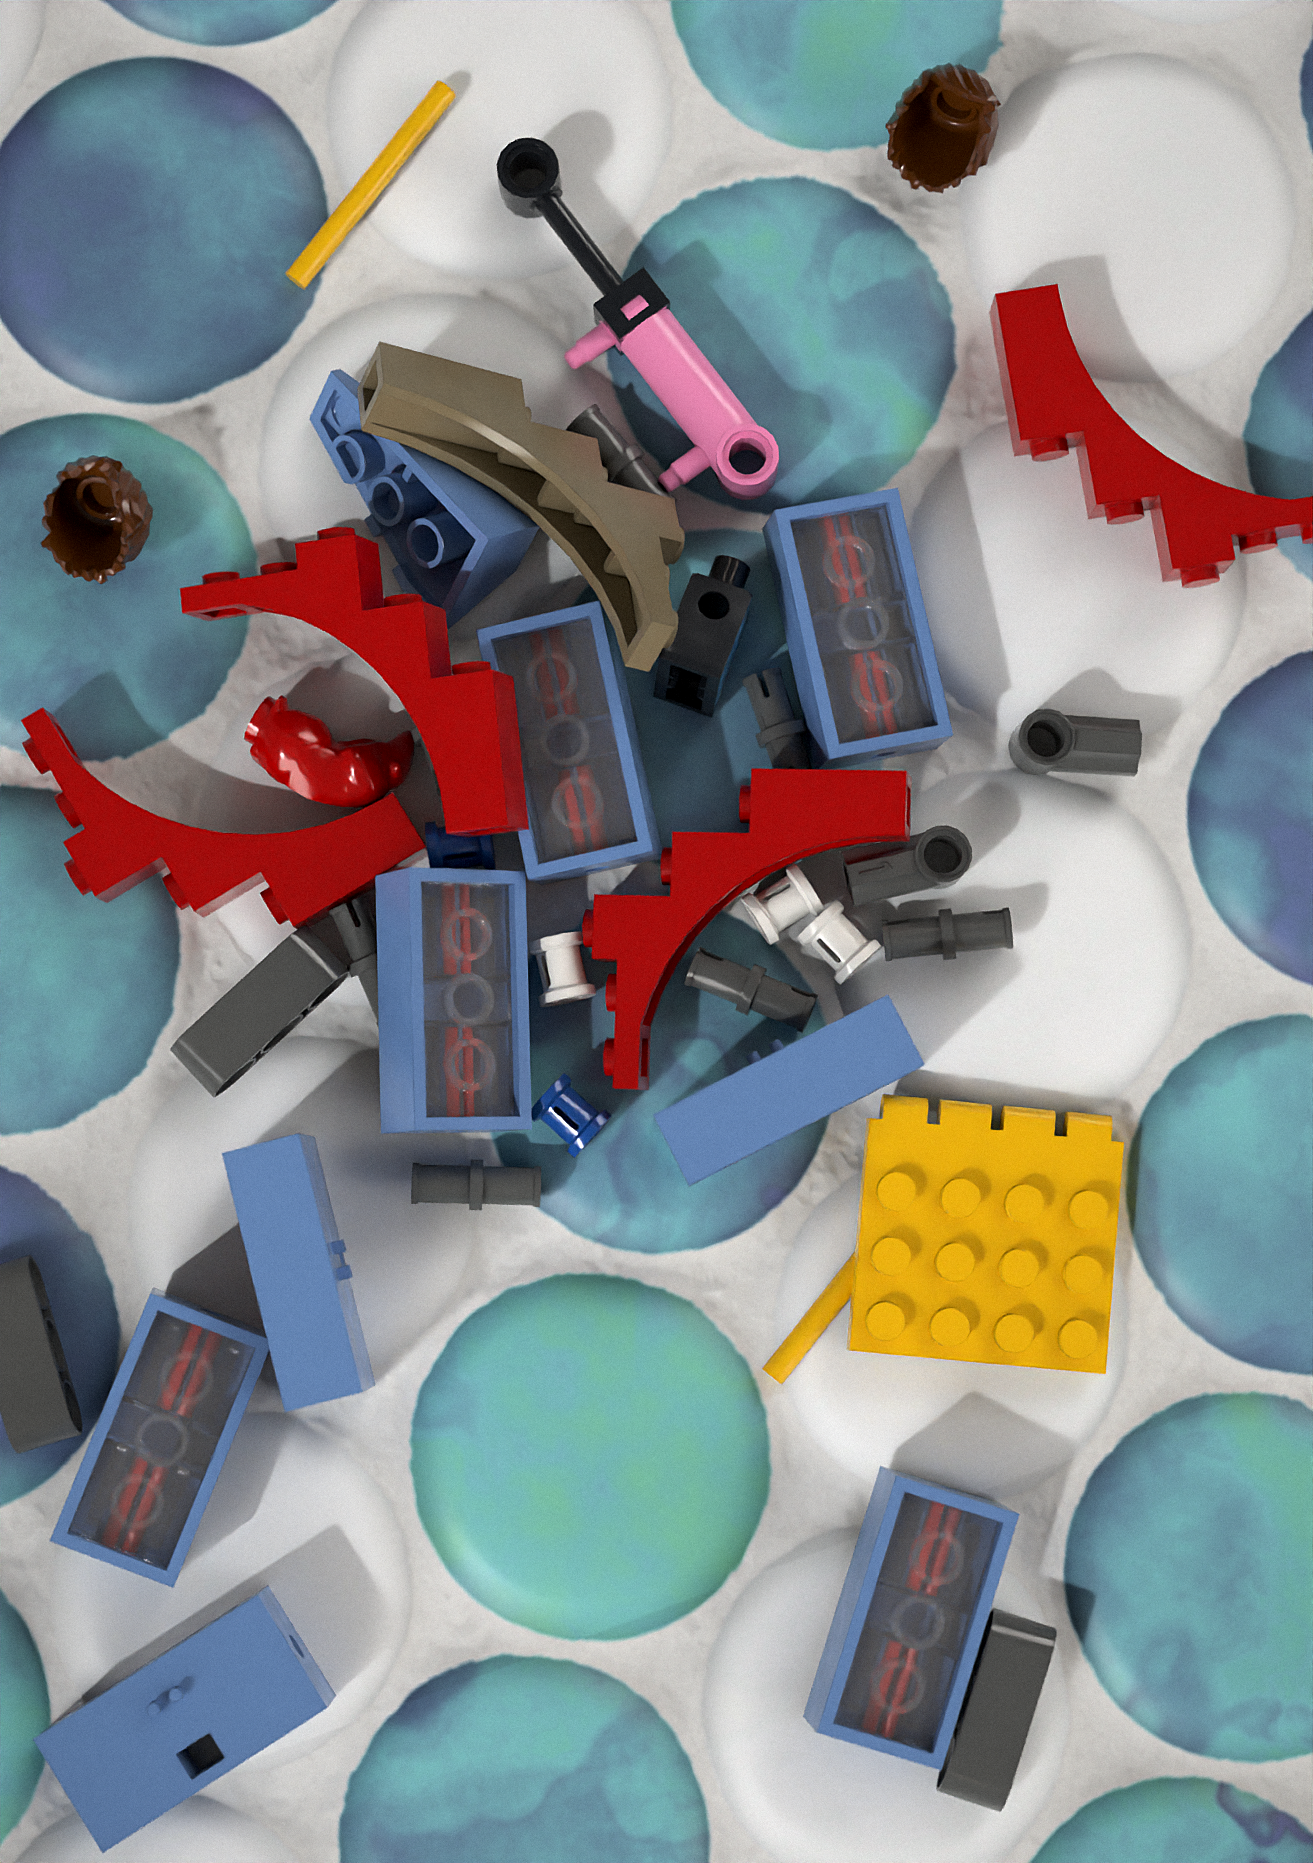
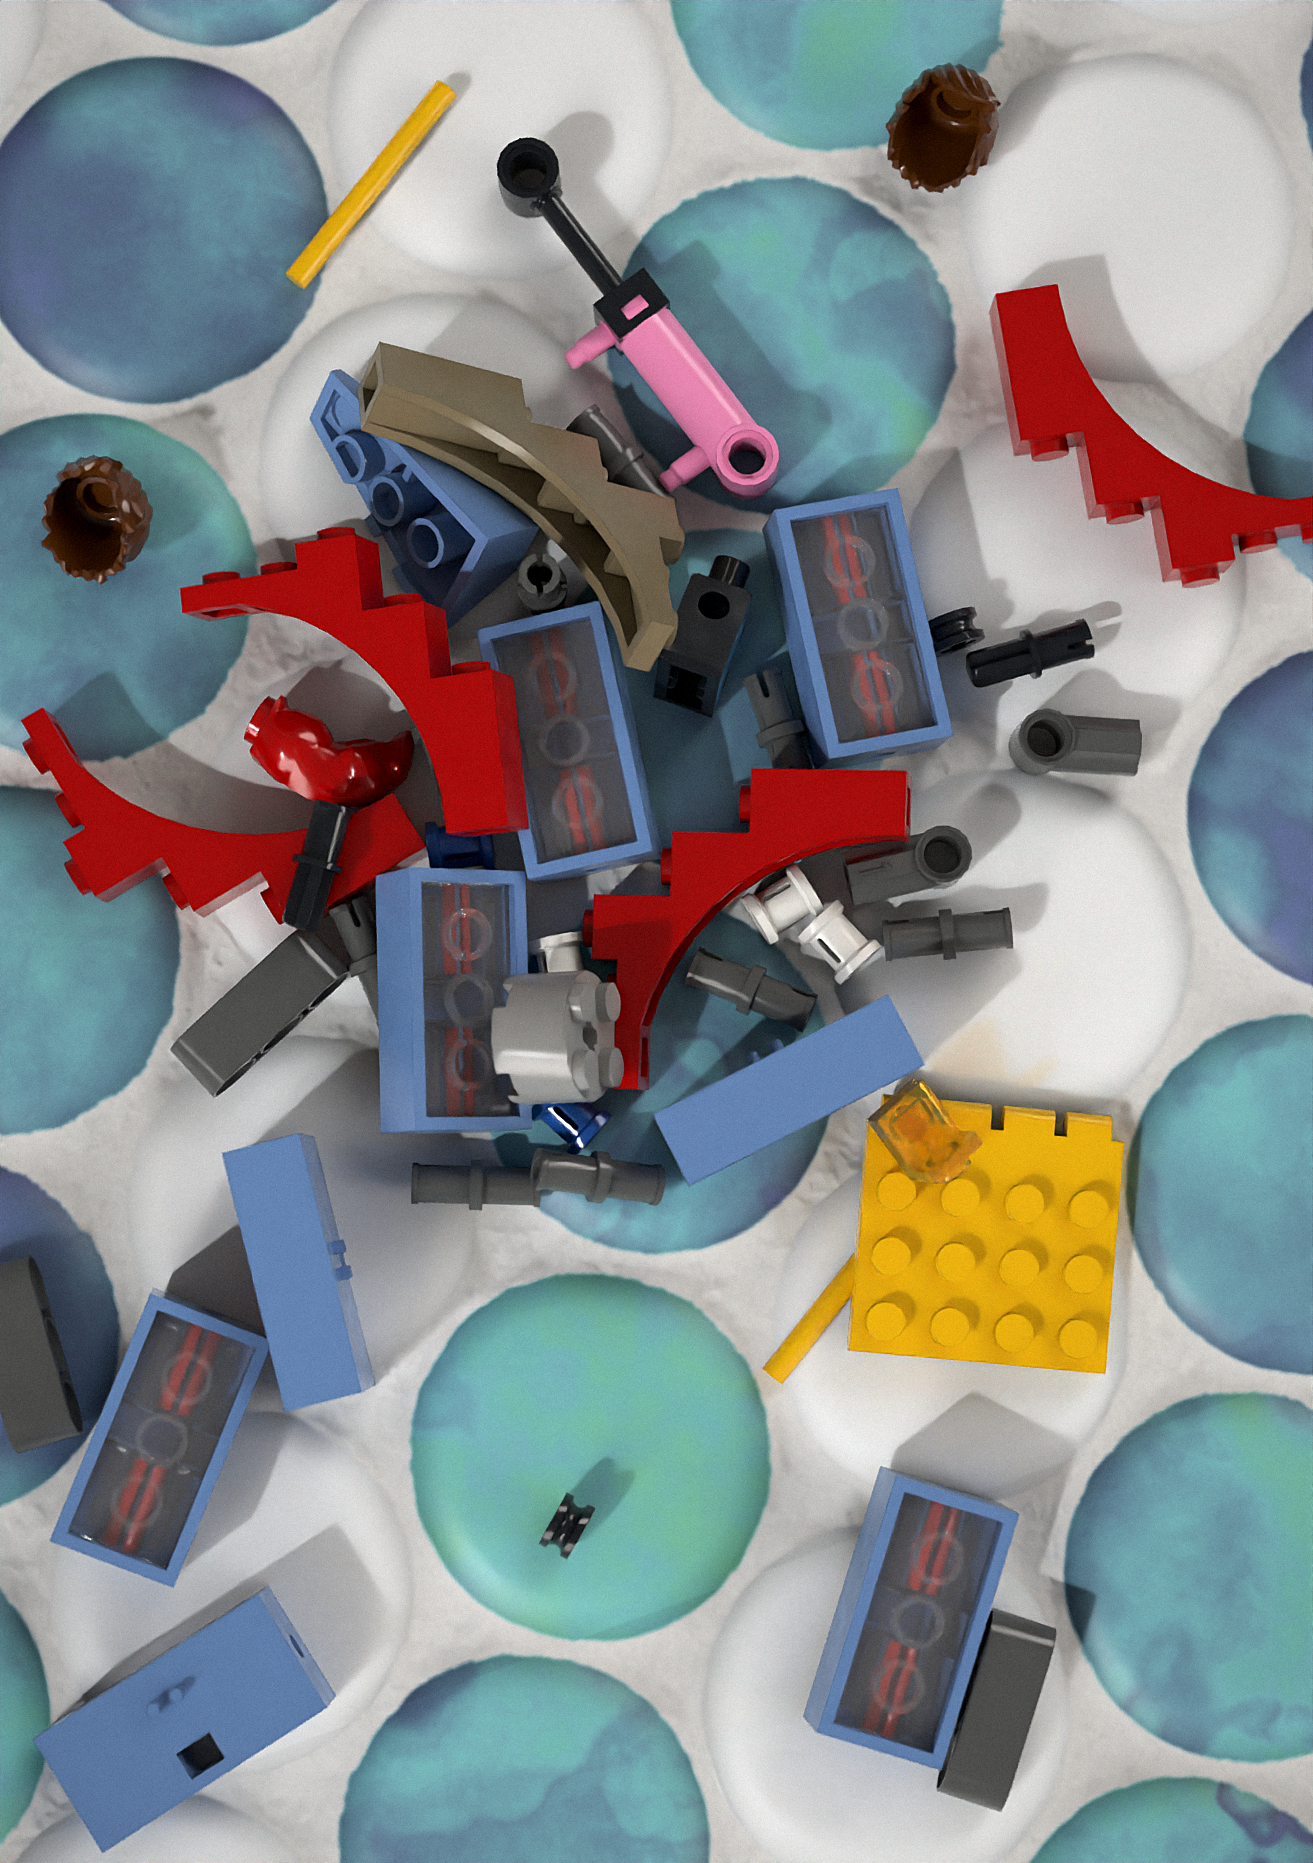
none -> black axle [282,800,354,931]
none -> light grey brick [491,970,624,1105]
none -> dark grey pin [517,553,568,616]
none -> dark grey pin [530,1148,666,1206]
none -> black bush [539,1492,595,1560]
none -> clear yellow bracket [867,1079,983,1184]
none -> black bush [928,607,985,657]
none -> black axle [966,619,1095,688]

